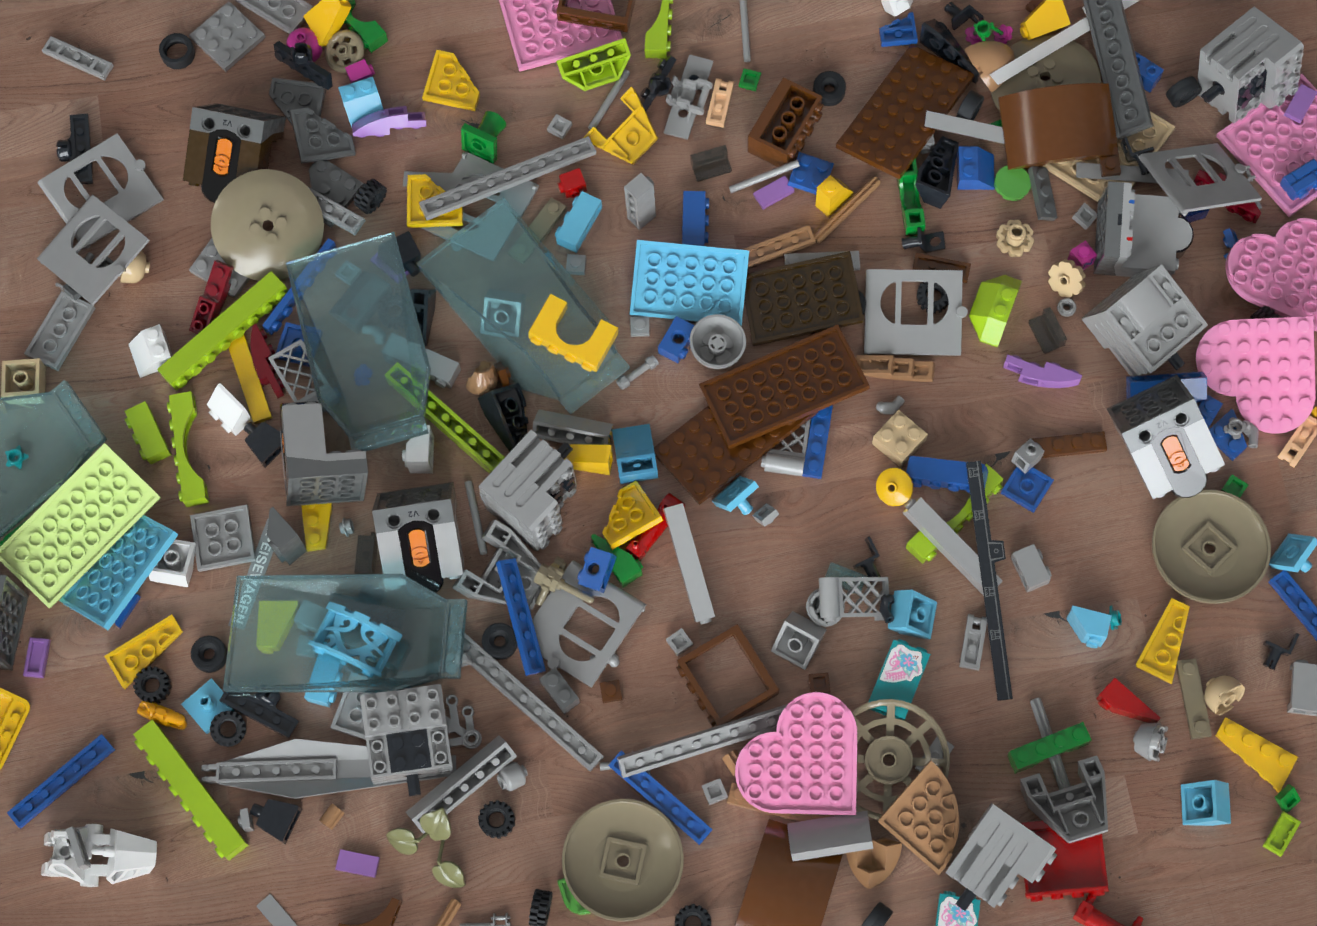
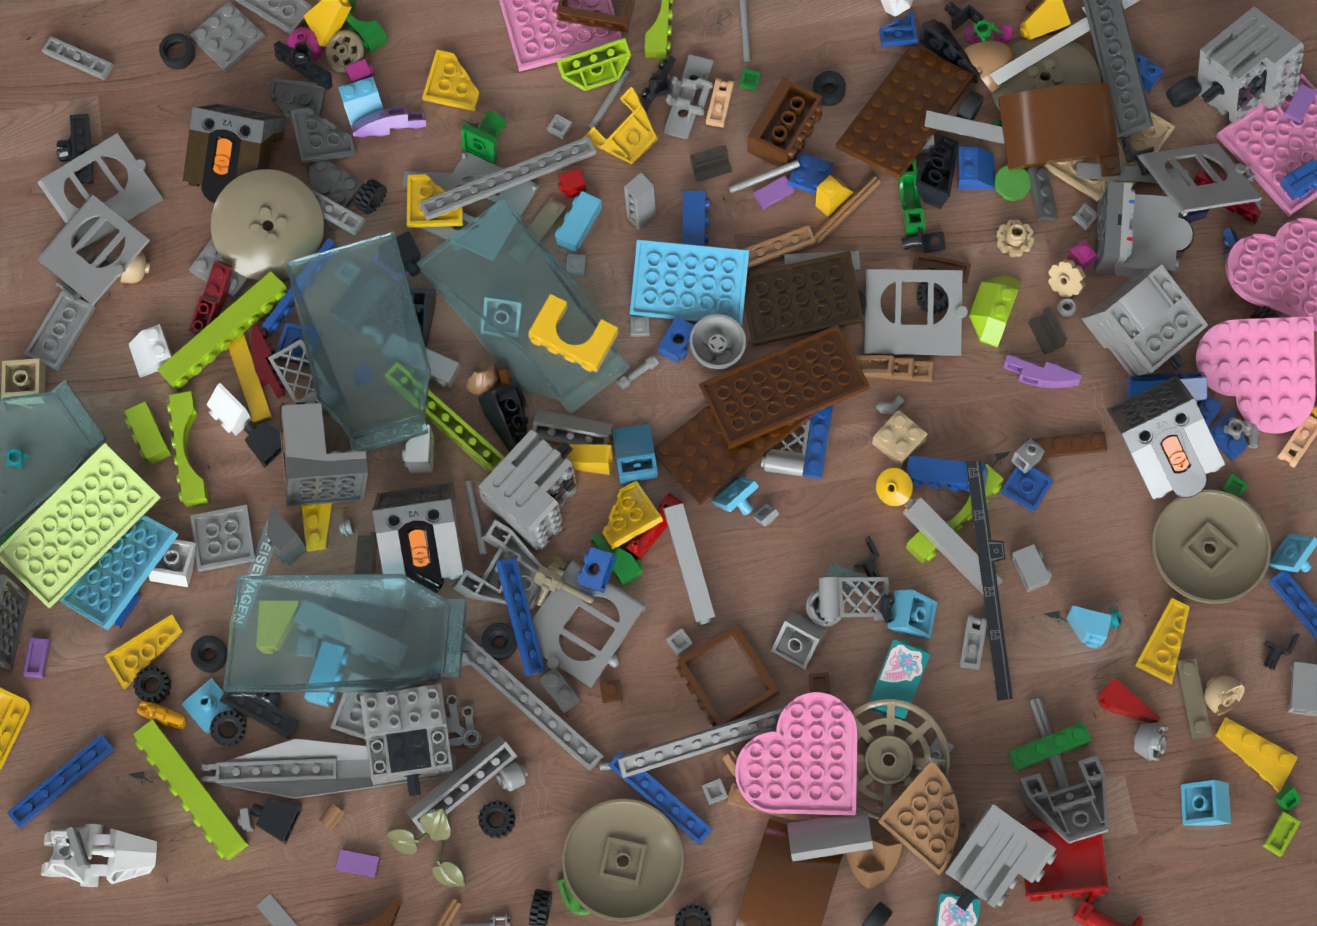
medium azure fence [308,601,403,678] -> none

